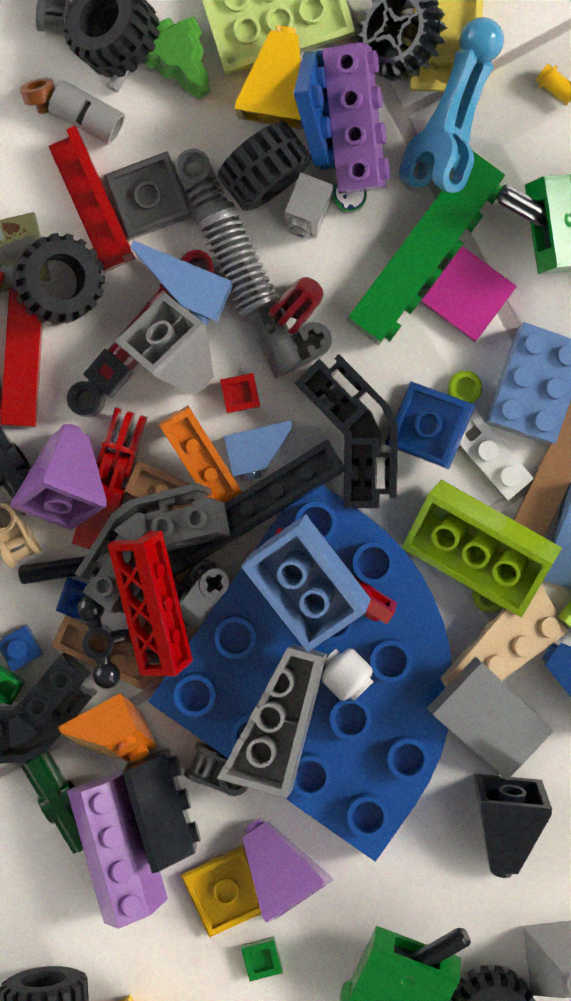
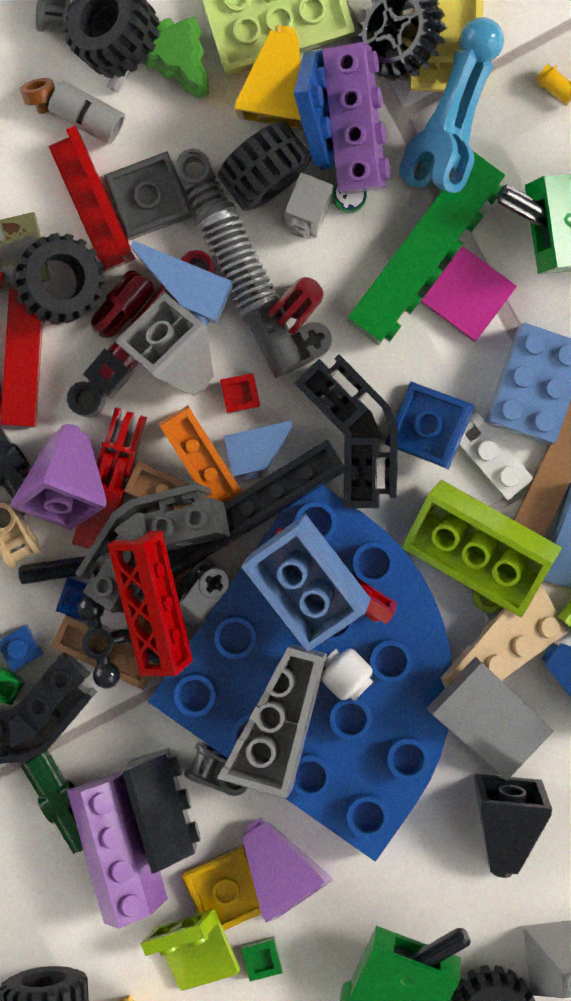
orange slope [59,693,157,762] -> none
lime tile [447,371,483,404] -> none
none -> dark red arm [91,270,154,338]
none -> lime bracket [140,908,240,991]

